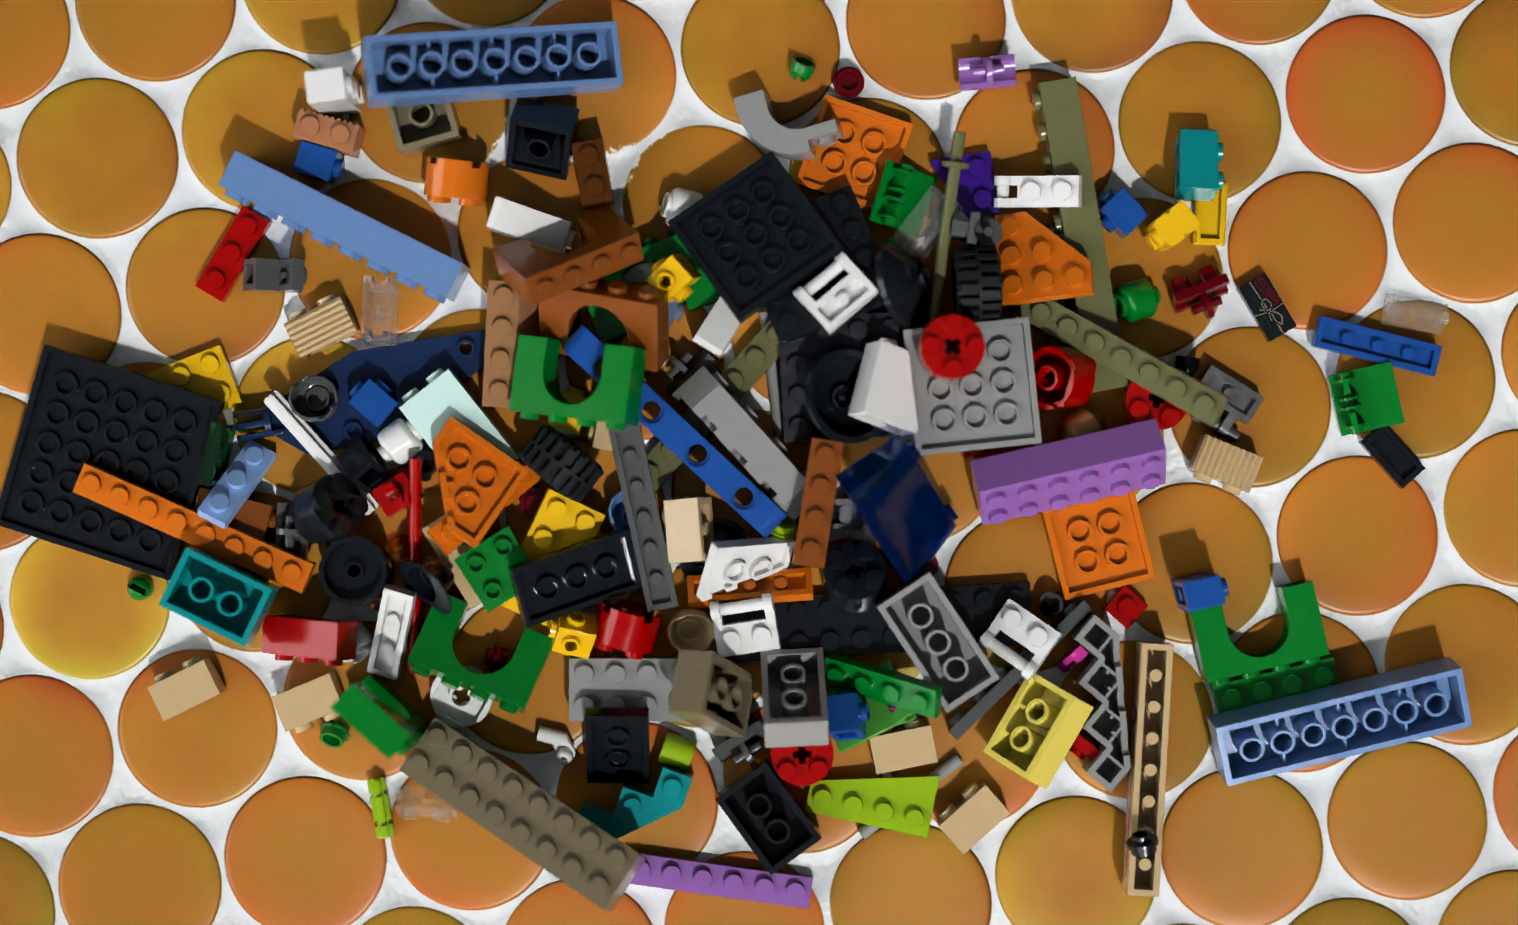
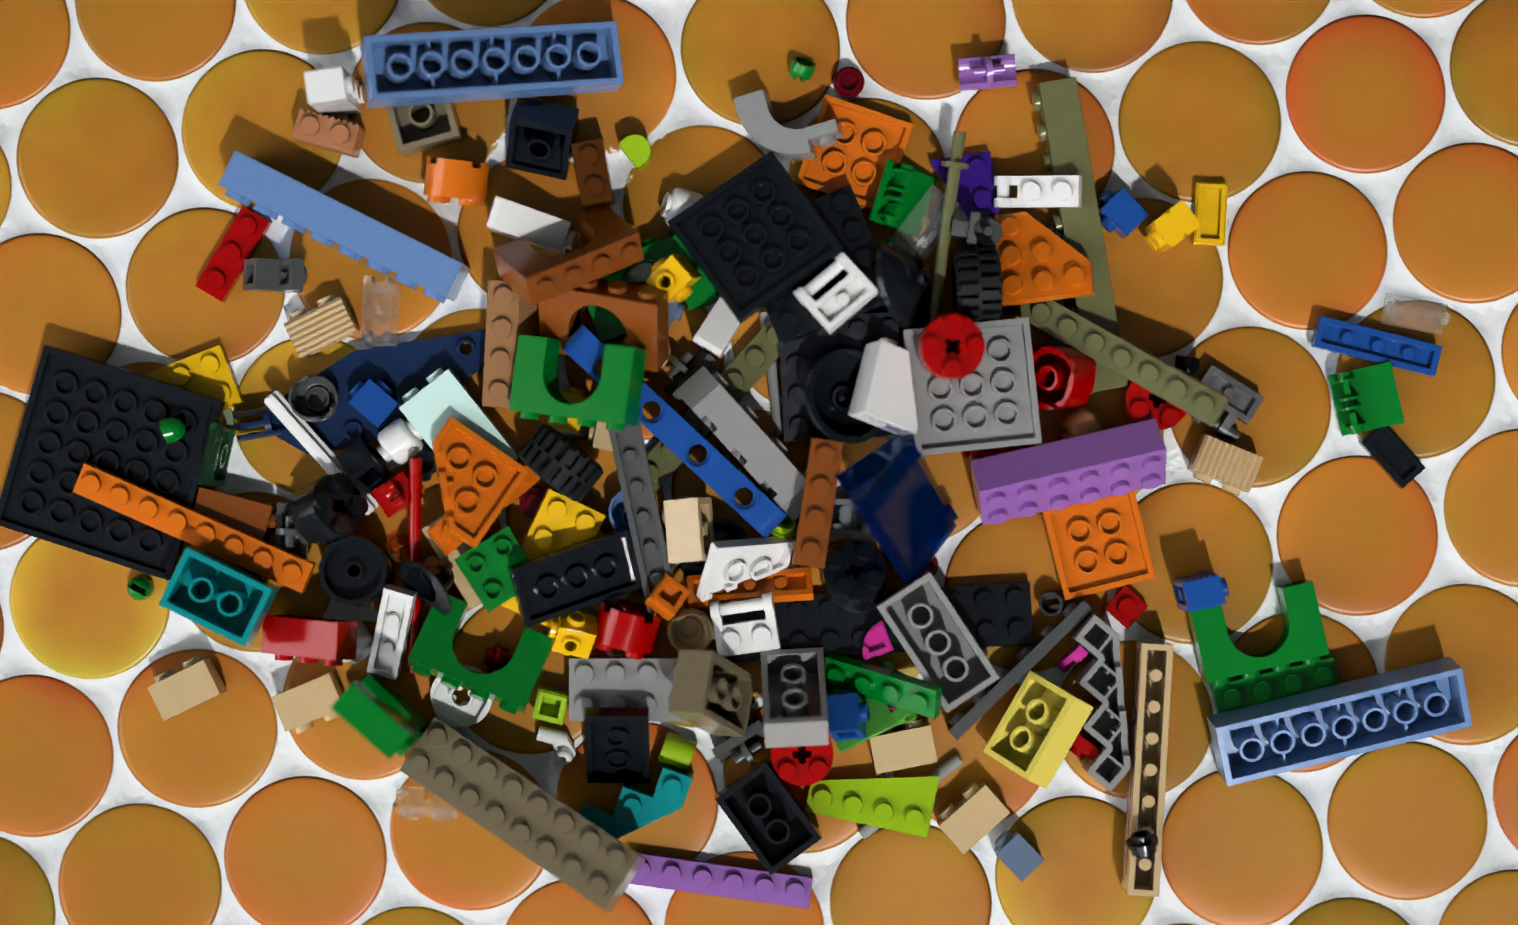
light blue plate [197,440,276,529] -> none
blue brick [292,140,345,185] -> none
green plate [319,720,350,748] -> none
lime axle [367,777,394,839] -> none
white plate [977,598,1062,680] -> none
green head [1113,278,1161,322] -> none
dark red hips [1171,264,1229,319] -> none
teal brick [1175,129,1224,201] -> none
black tile [1236,272,1297,342] -> none
none -> green hinge [159,417,185,444]
none -> lime brick [532,686,569,725]
none -> lime brick [619,134,652,171]
none -> orange slope [644,573,691,621]
none -> dark pink tile [862,620,893,661]
none -> sand blue brick [993,829,1044,882]

